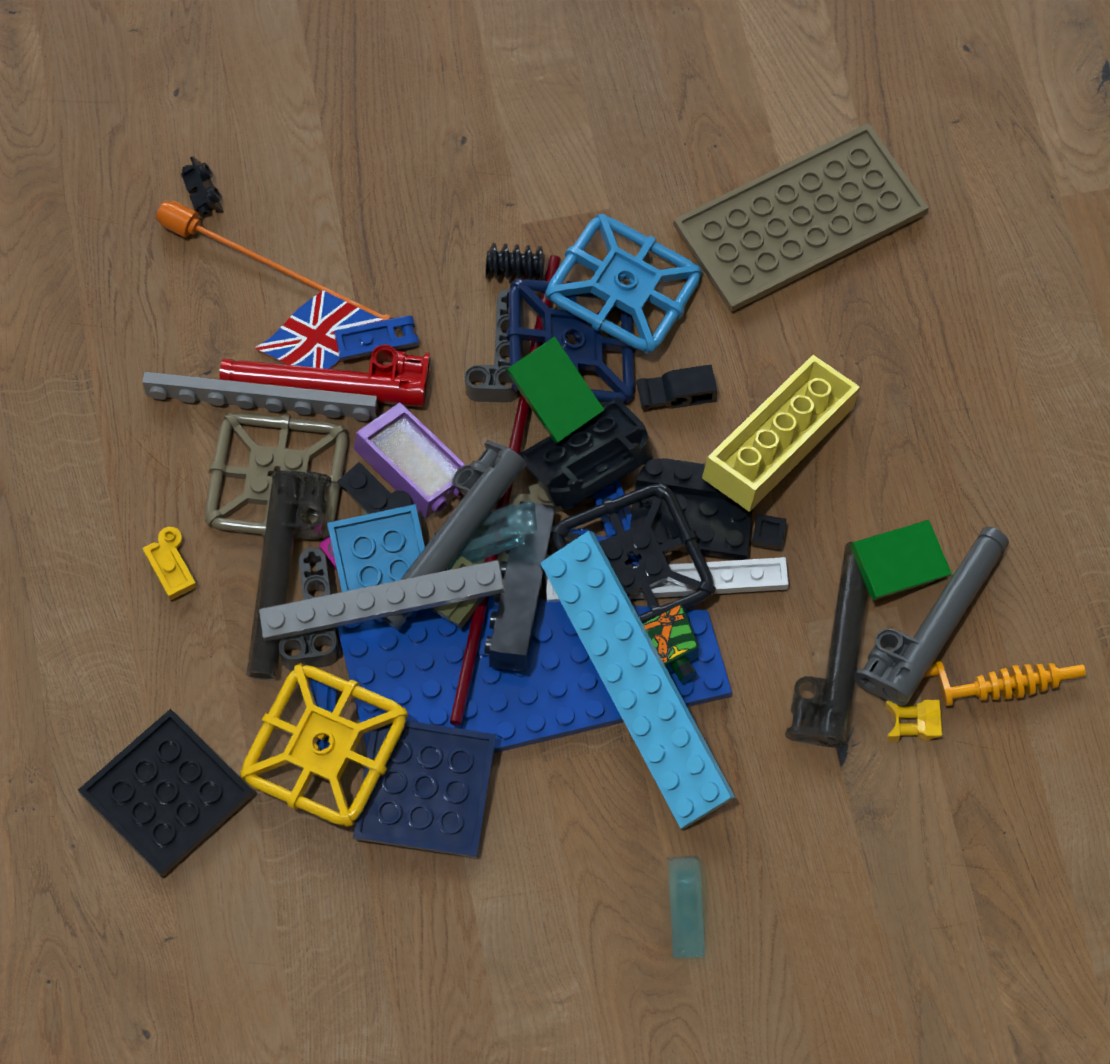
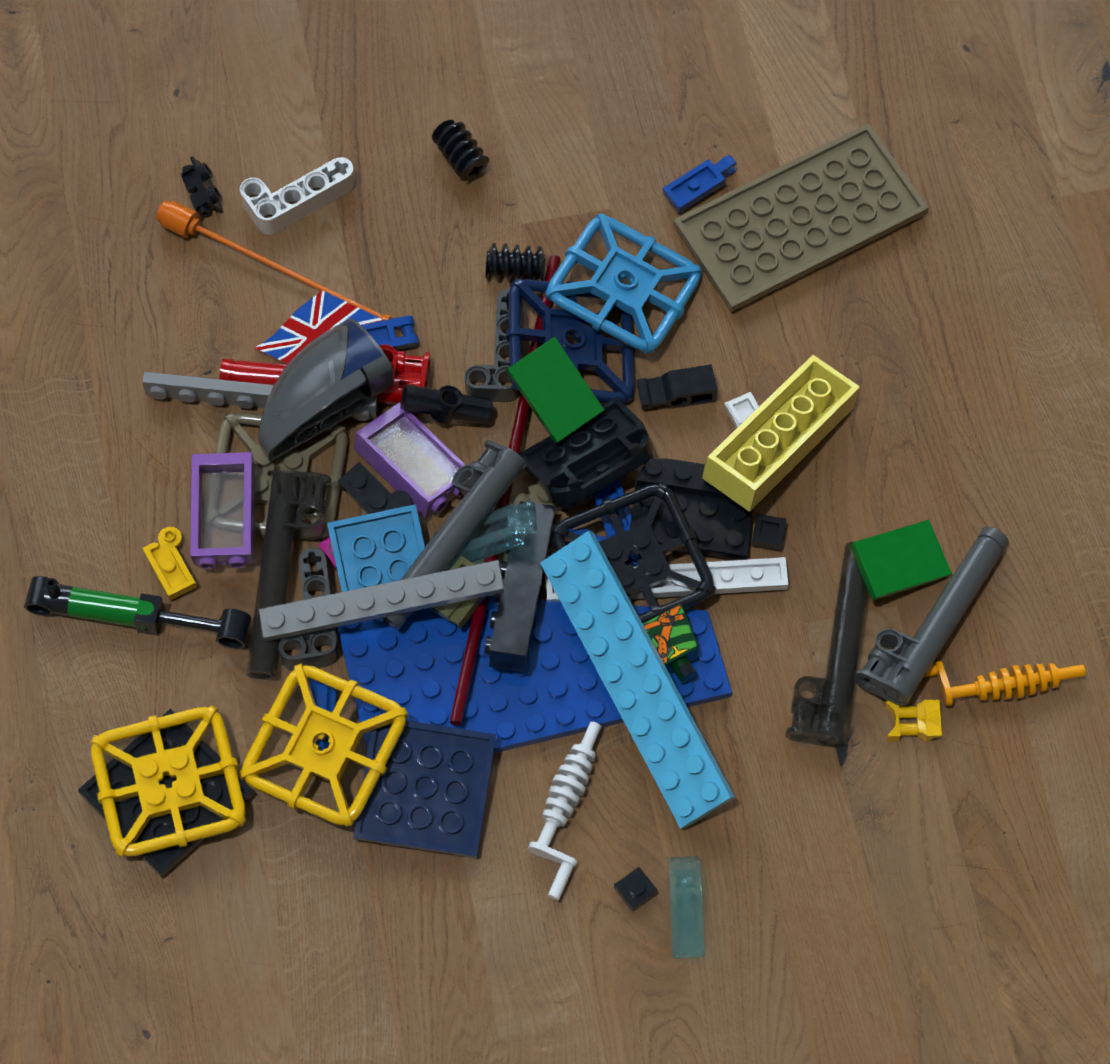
none -> black piece [24,576,252,649]
none -> yellow plate [90,705,246,858]
none -> window [190,452,255,569]
none -> white beam [240,157,355,235]
none -> dark grey panel [258,318,394,462]
none -> black piece [400,384,493,425]
none -> black piece [431,120,489,181]
none -> white piece [528,722,601,901]
none -> black plate [614,867,658,912]
none -> blue plate [663,155,737,214]
none -> white tile [724,392,759,429]

